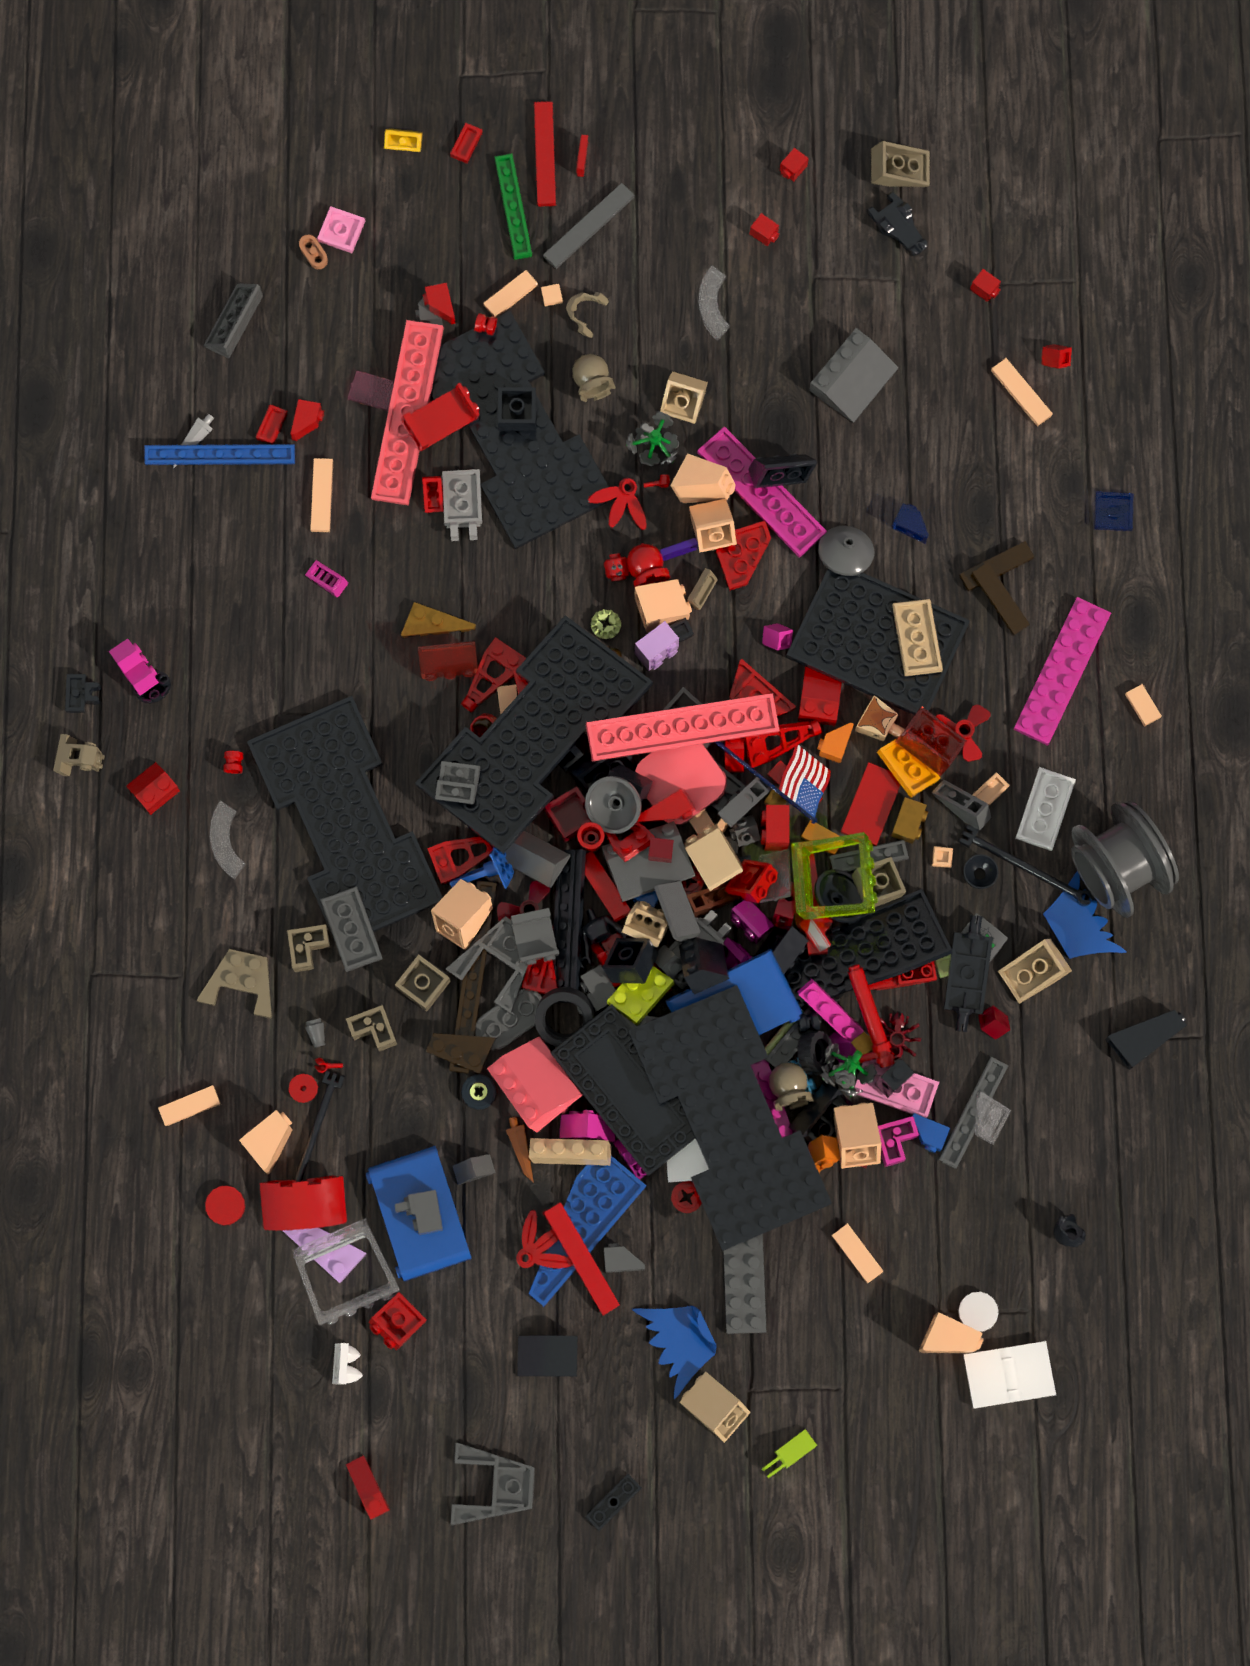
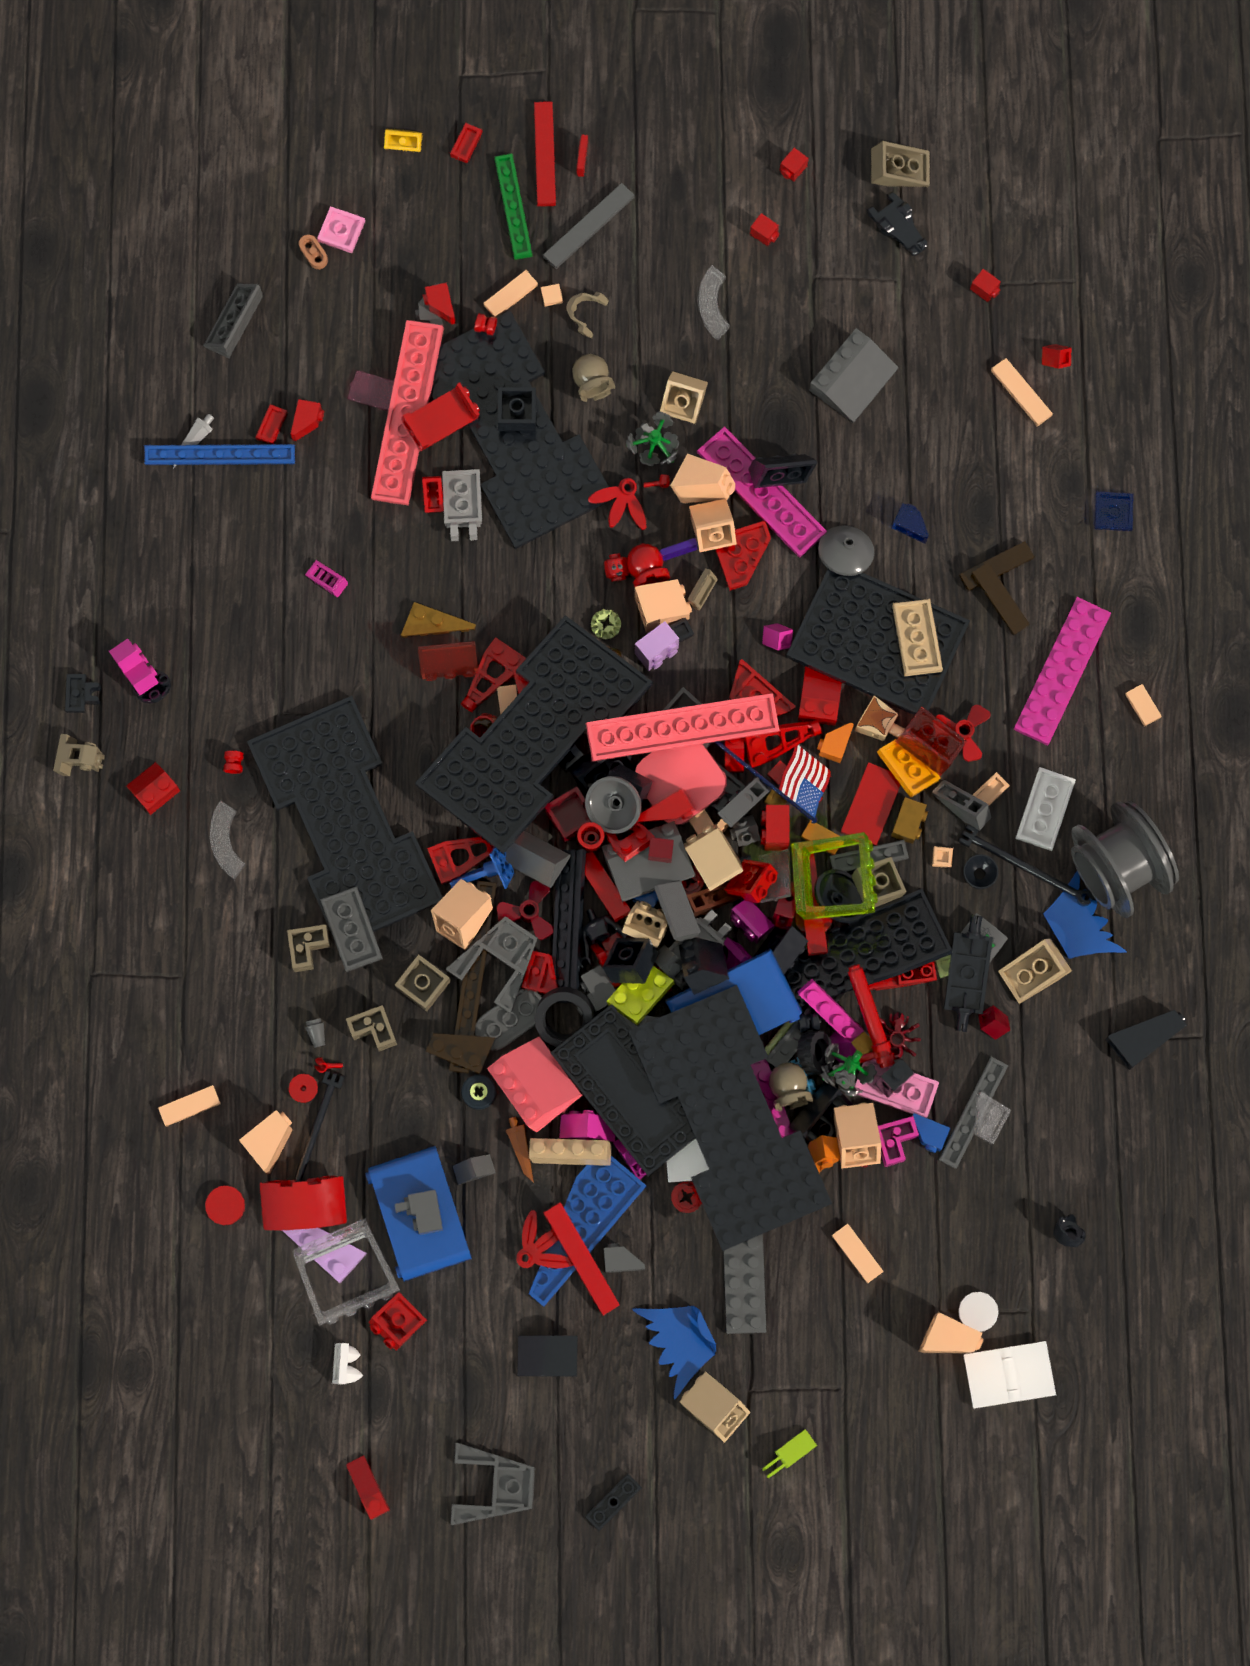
dark tan wing [197,949,272,1019] -> none
light nougat tile [311,459,333,532] -> none
dark grey slope [435,761,481,804] -> none
dark grey panel [510,908,559,966] -> none
sticker [799,916,831,952] -> none

